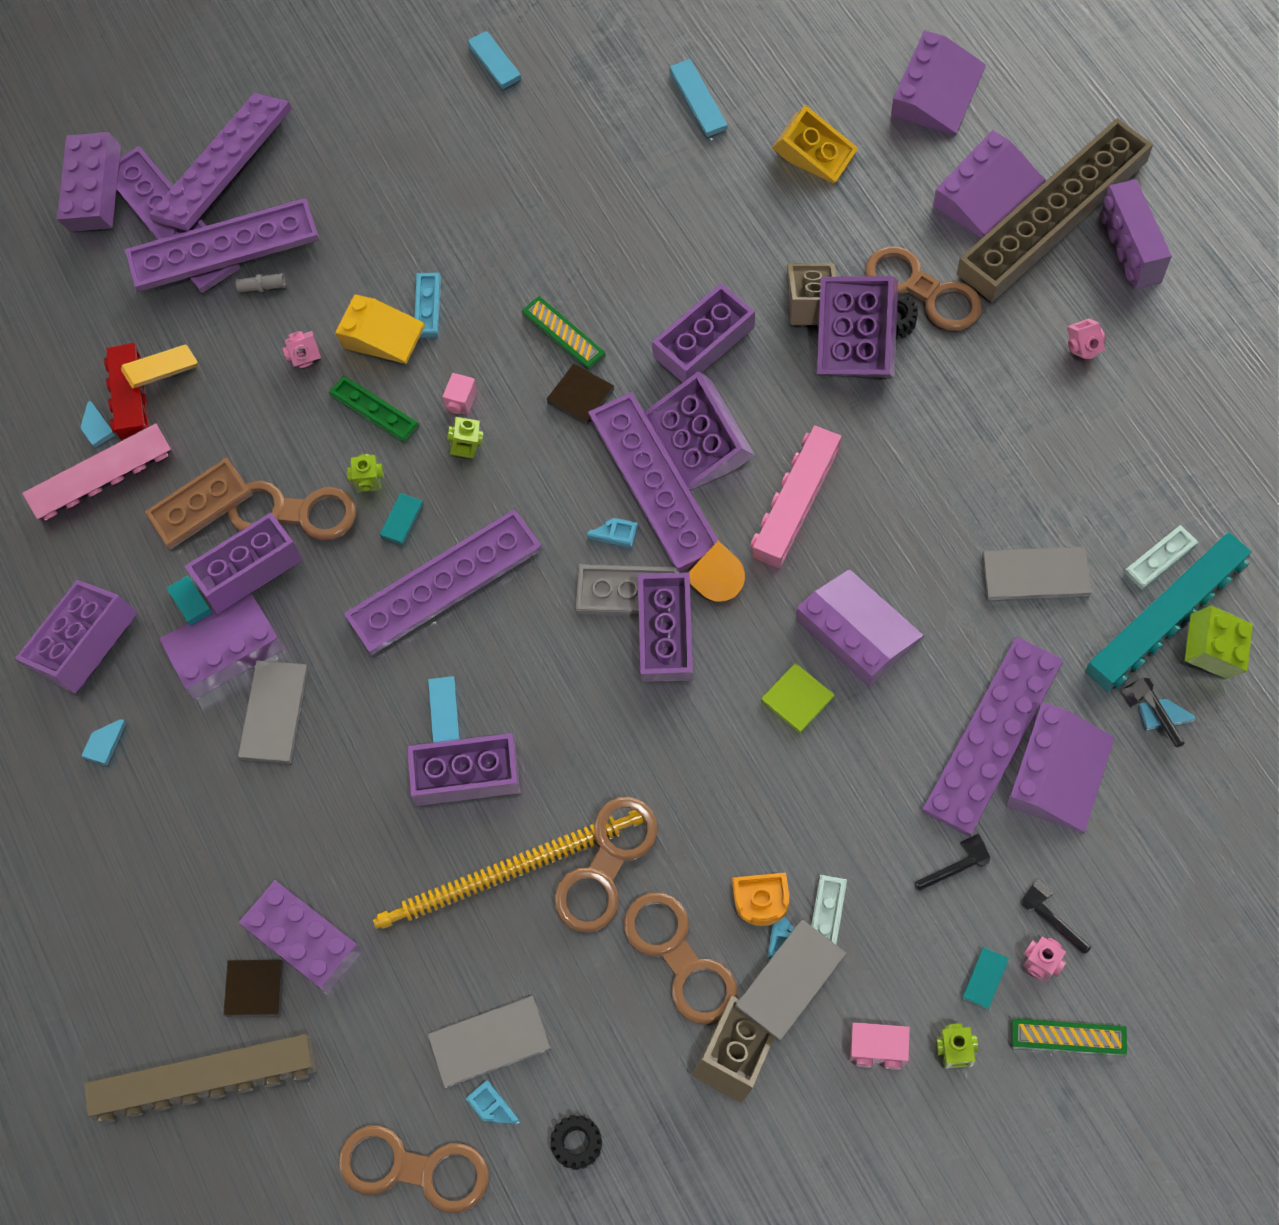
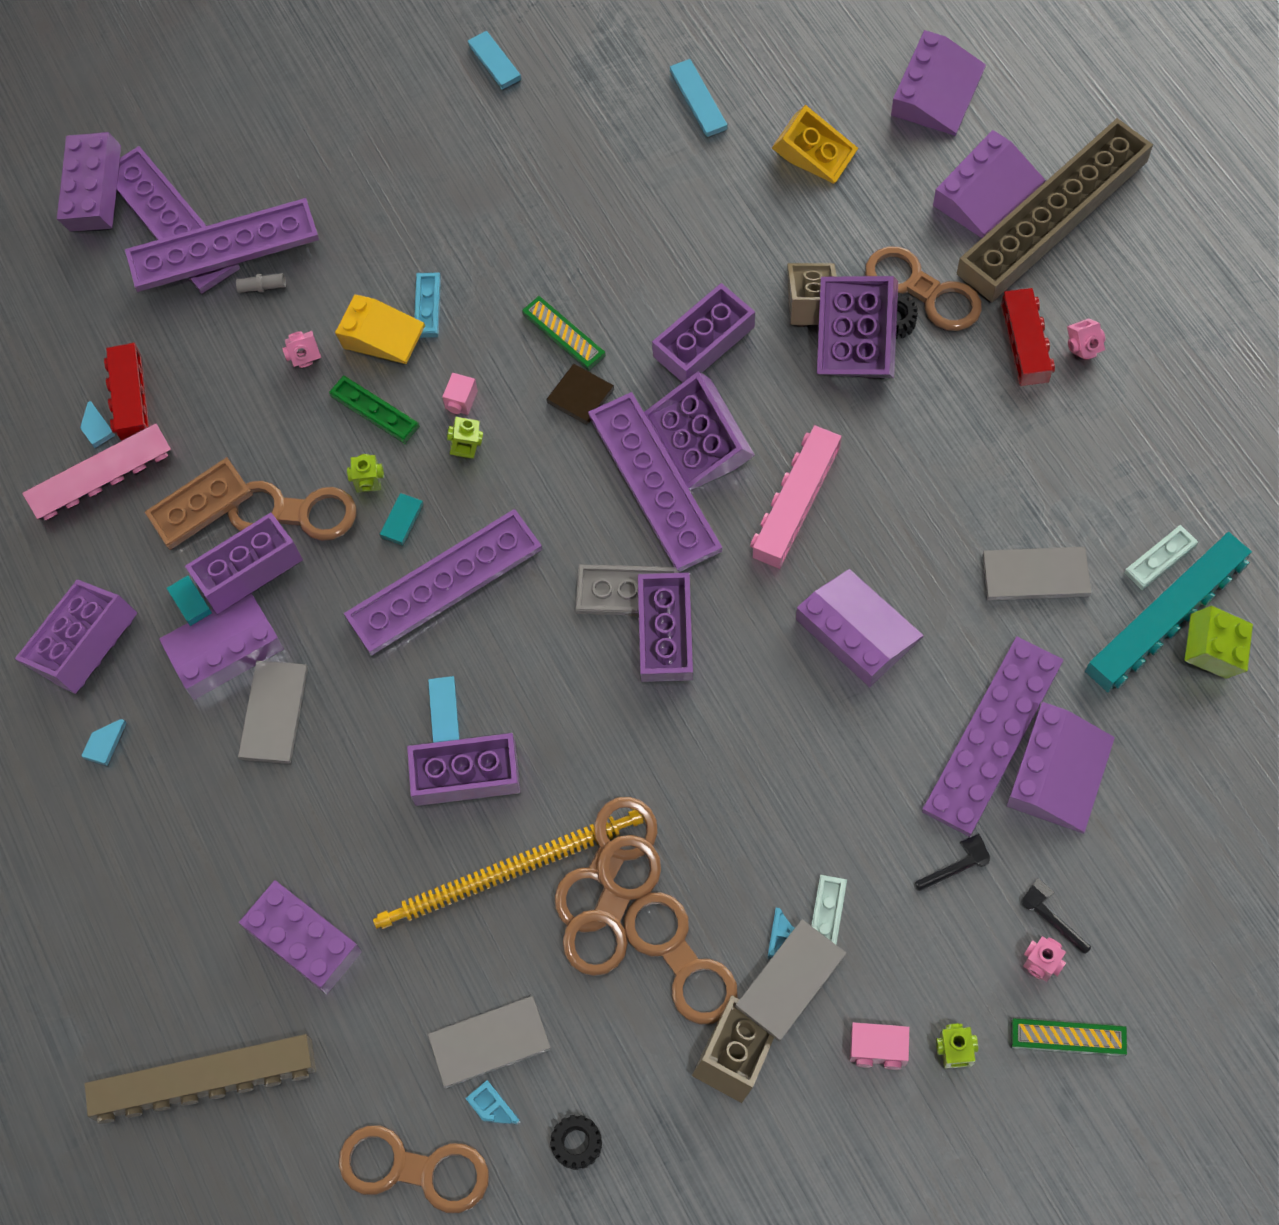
yellow tile [121,344,198,389] -> none
medium lavender plate [149,93,292,231] -> none
dark brown tile [223,960,284,1017] -> none
medium azure tile [587,518,638,549] -> none
light orange tile [688,541,745,602] -> none
light orange tile [732,873,789,926] -> none
lime tile [761,663,835,734] -> none
teal tile [962,947,1009,1011] -> none
medium lavender brick [1100,179,1172,290] -> none
black piece [1121,678,1185,748] -> none
medium azure tile [1139,699,1195,730] -> none
none -> medium nougat bar [563,835,661,976]
none -> red brick [1001,288,1055,386]

